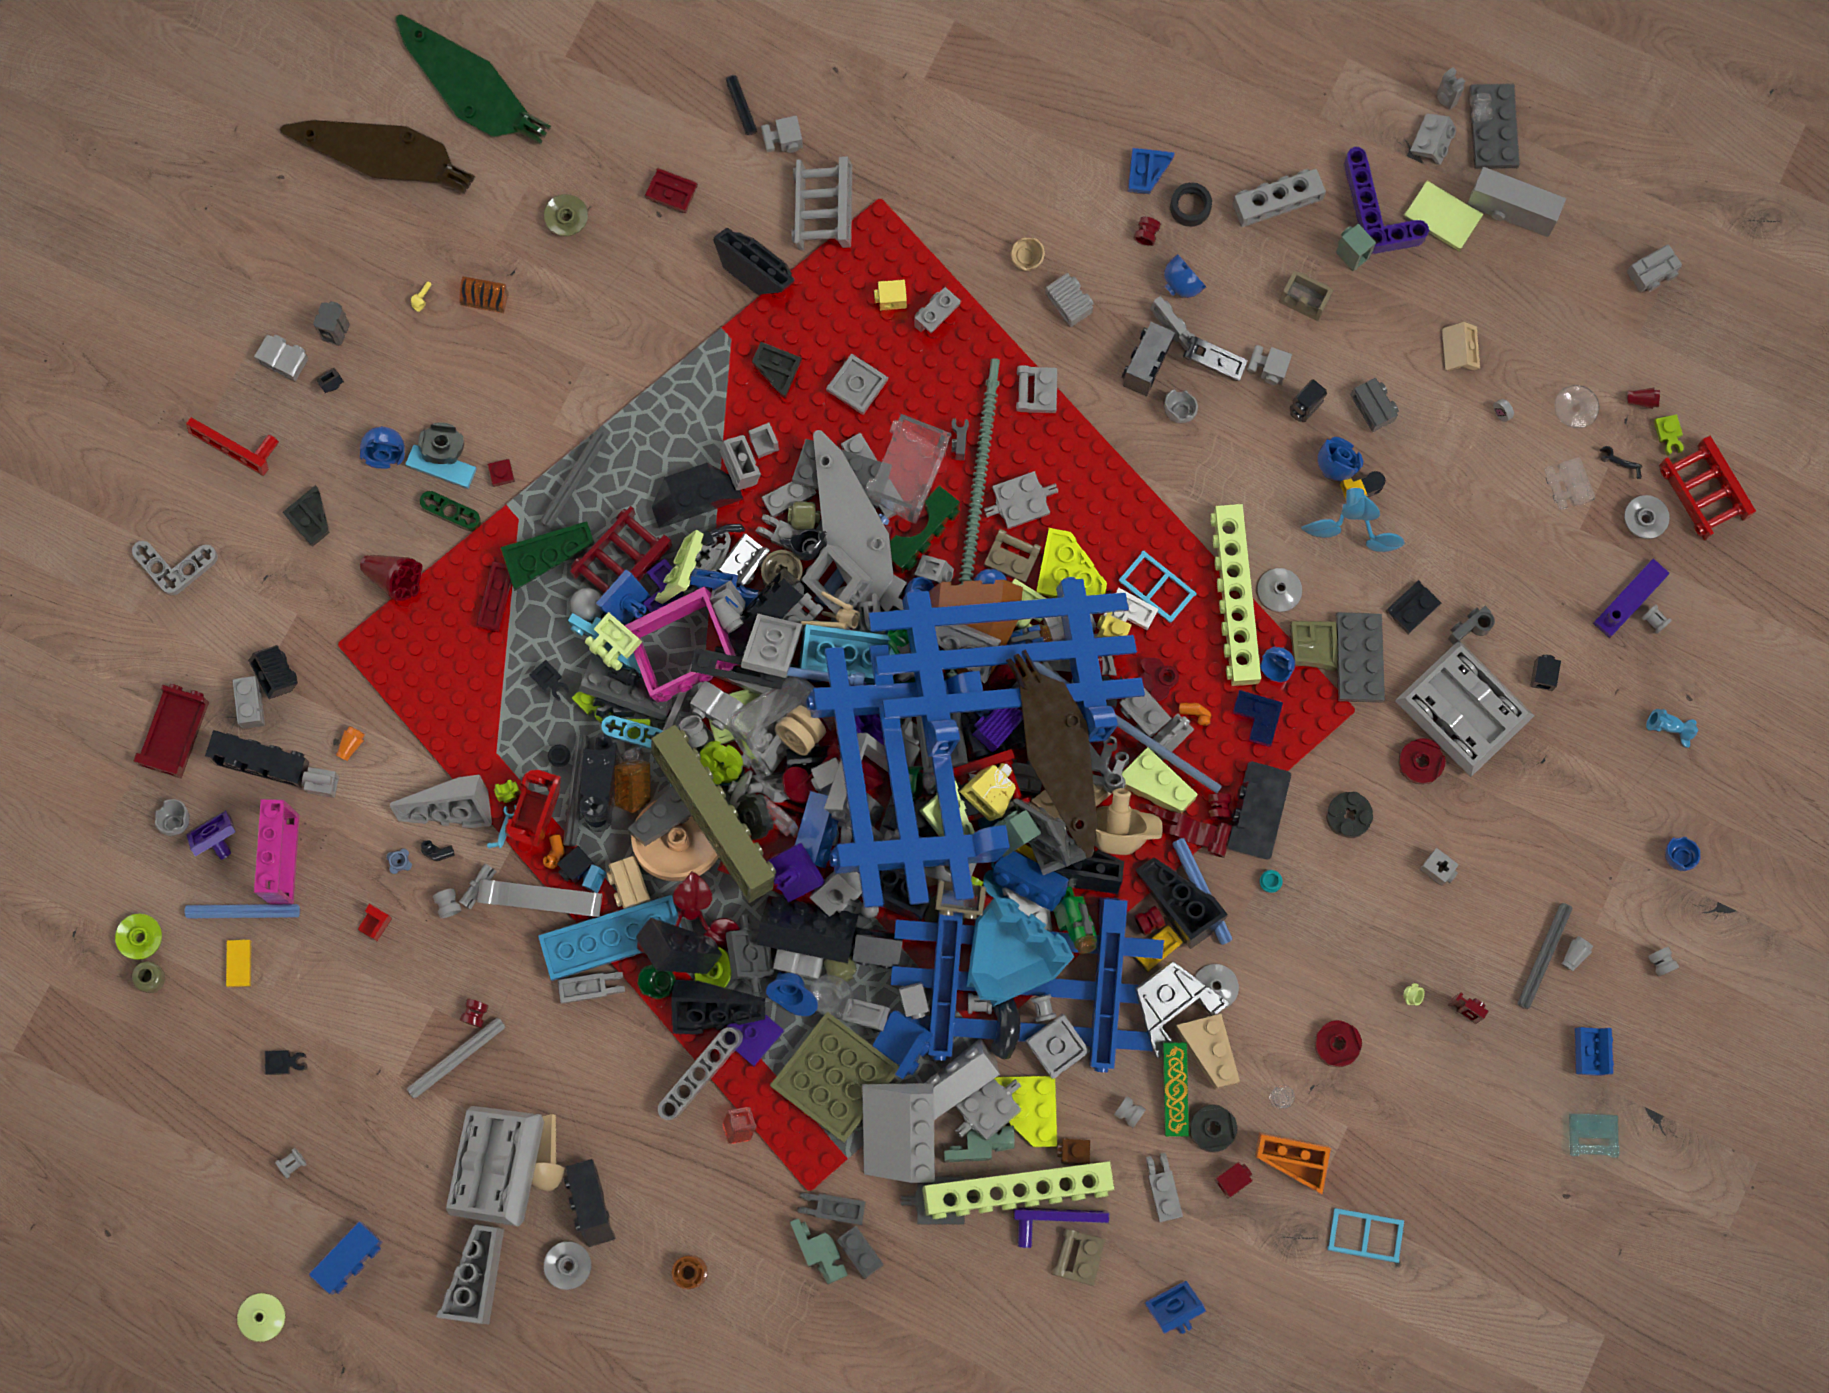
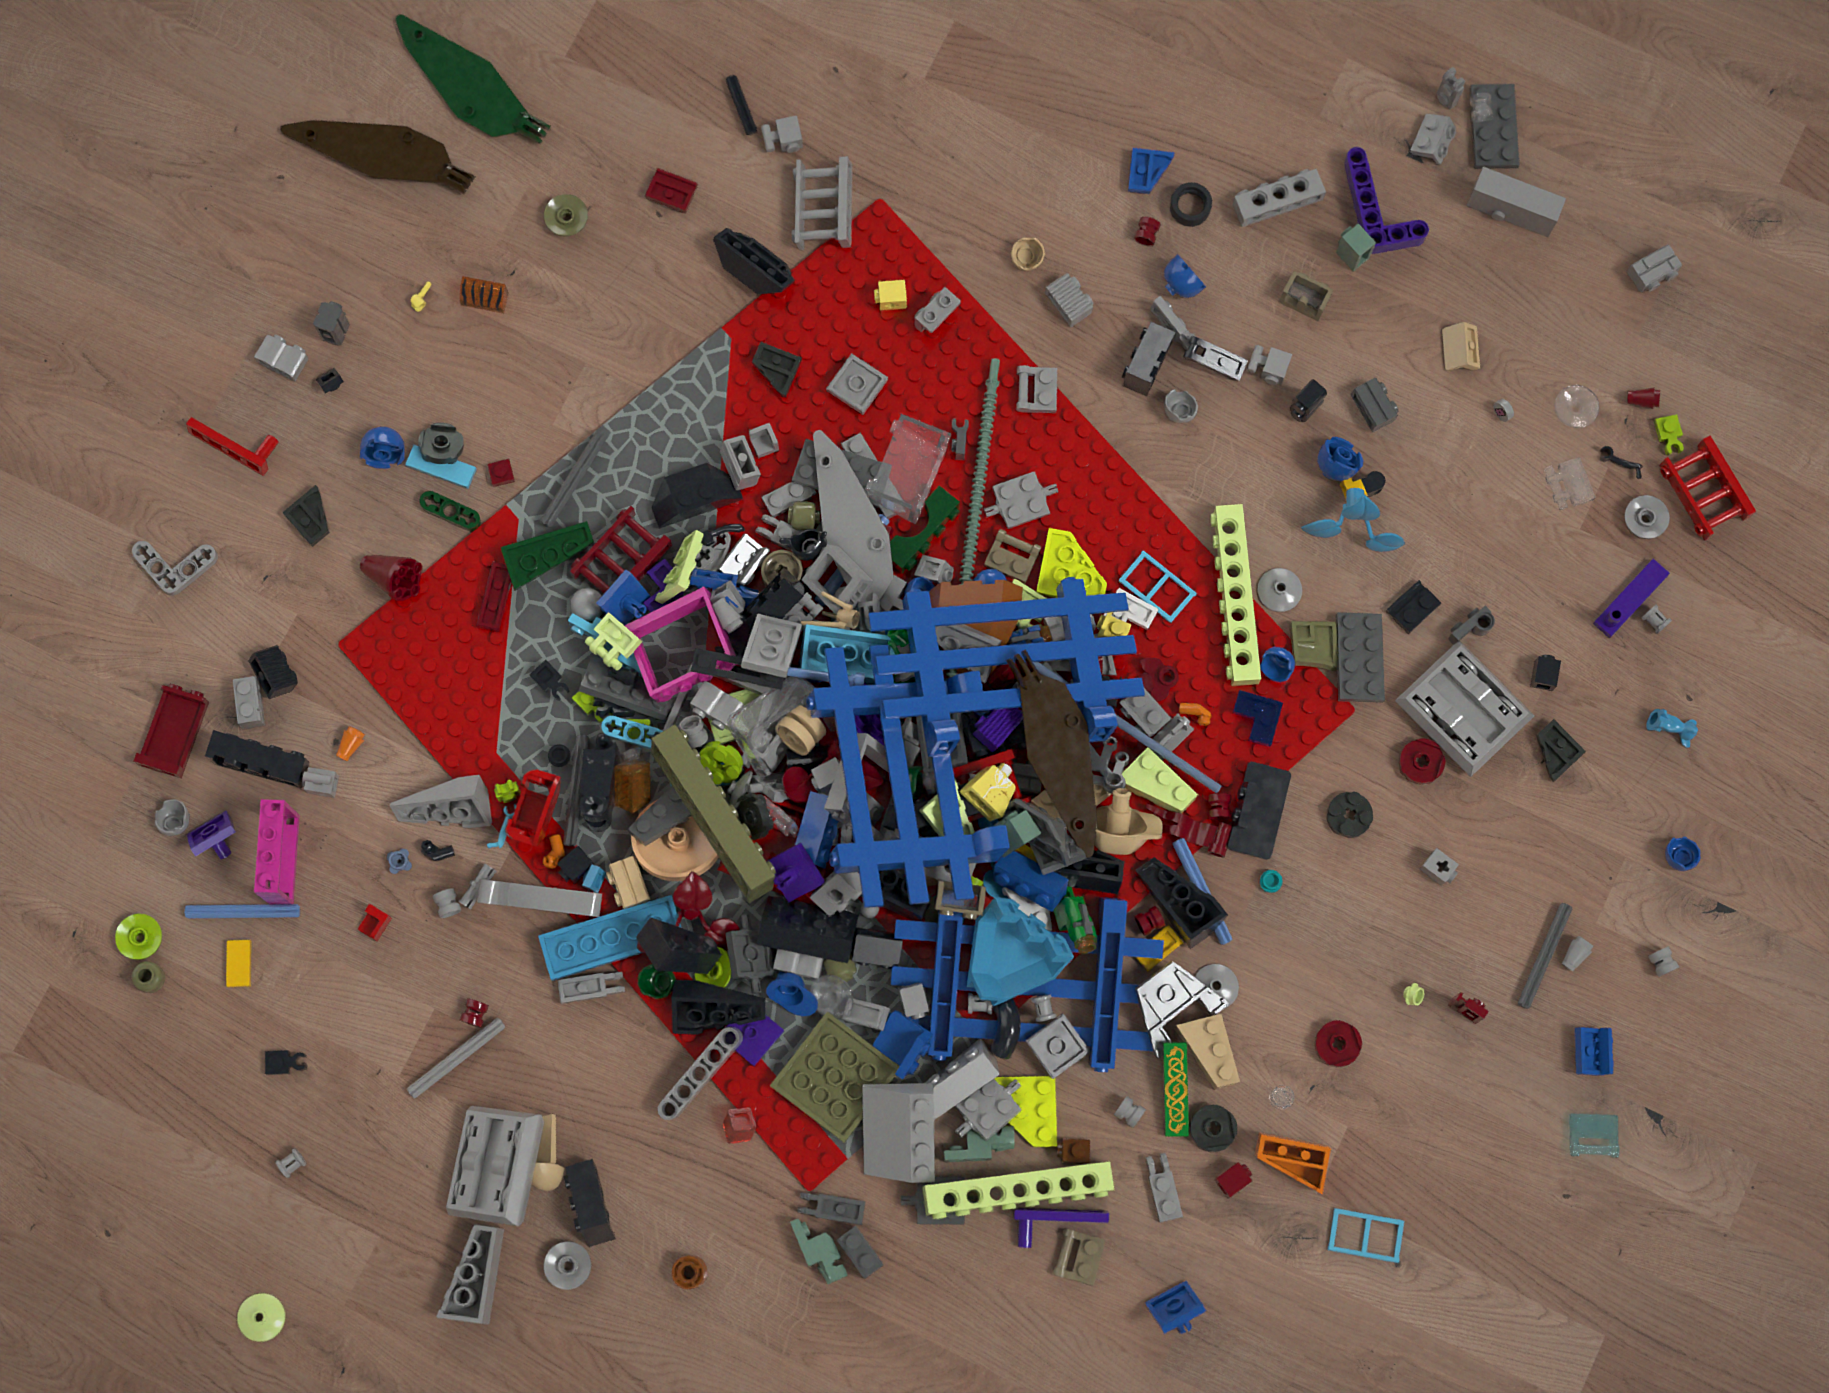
blue brick [309,1222,383,1295] -> none
yellowish green tile [1403,181,1483,252] -> none
none -> pearl dark grey wing [1536,719,1586,782]

